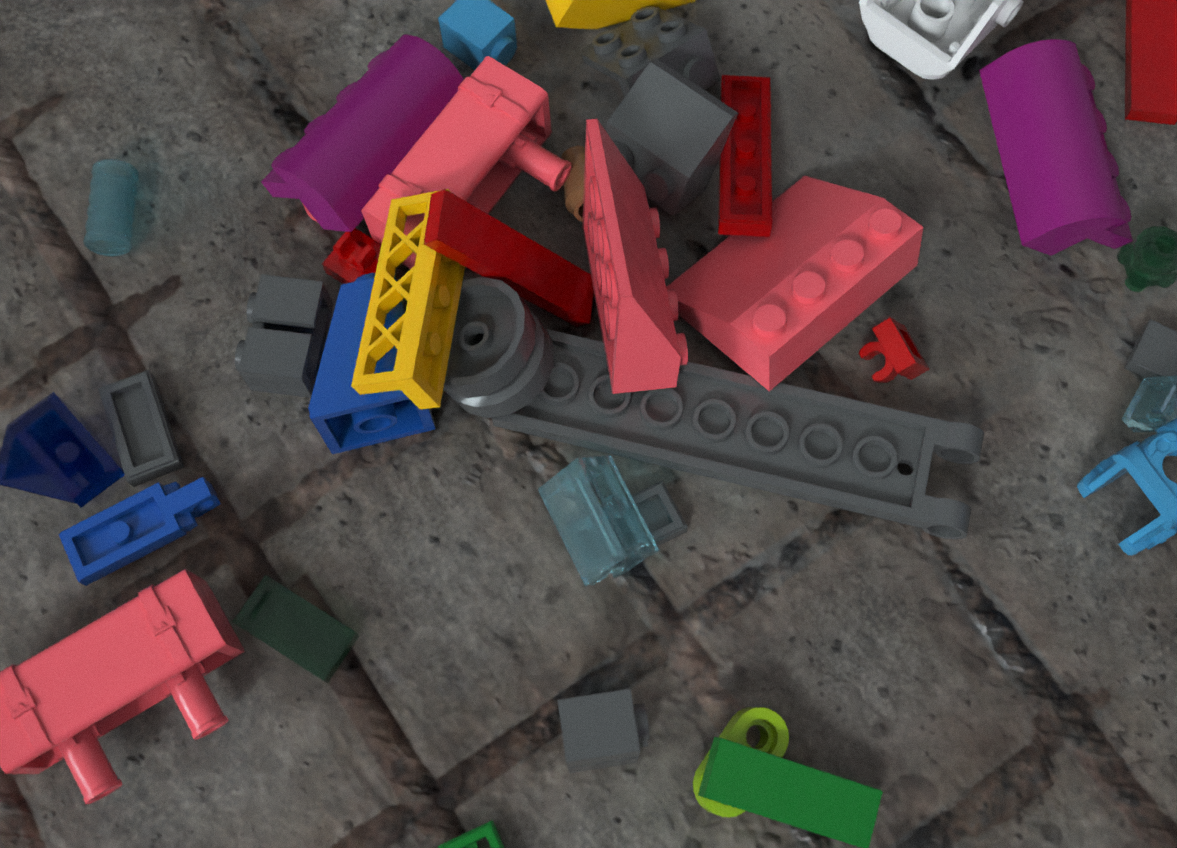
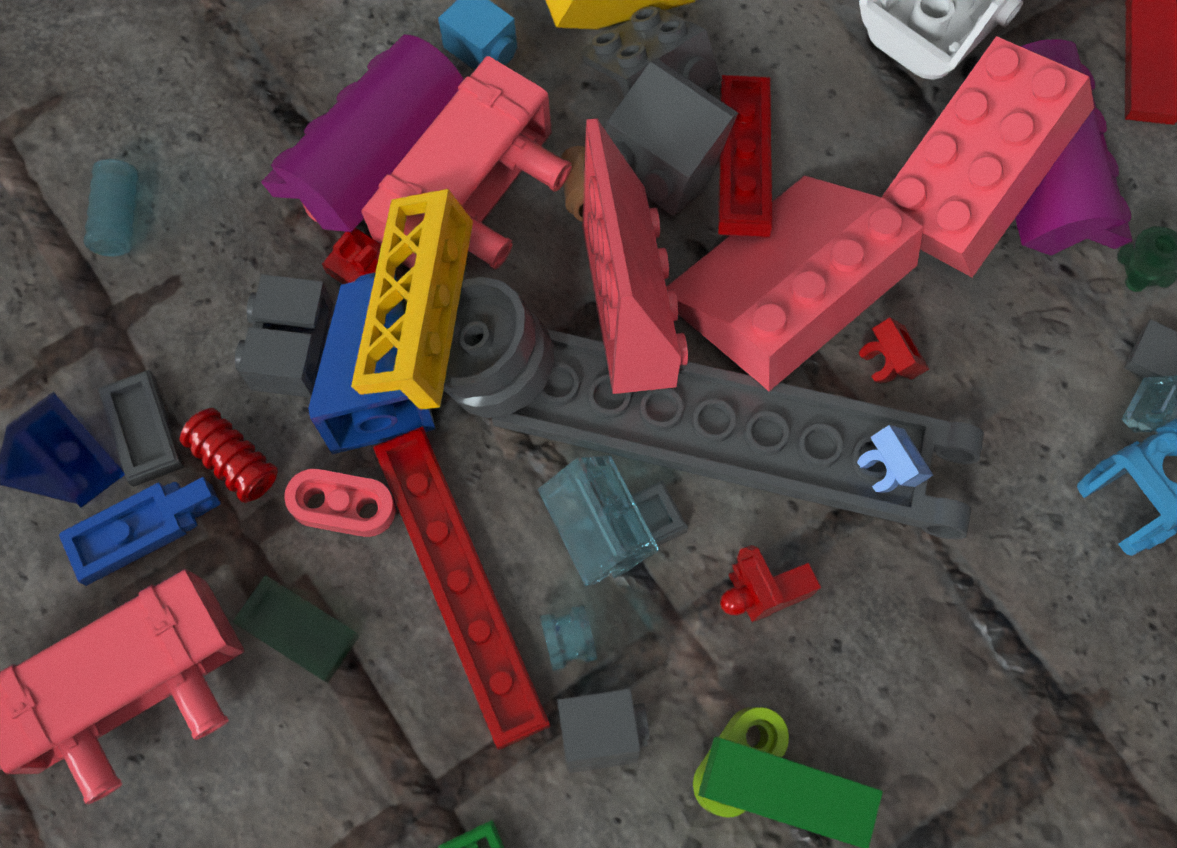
red tile [424,189,594,327] -> none
none -> red piece [179,407,278,503]
none -> coral plate [284,469,396,537]
none -> red tile [373,426,551,750]
none -> clear light blue wheel [540,604,597,671]
none -> red piece [720,545,821,623]
none -> light blue tile [857,425,933,493]
none -> coral brick [882,36,1094,278]

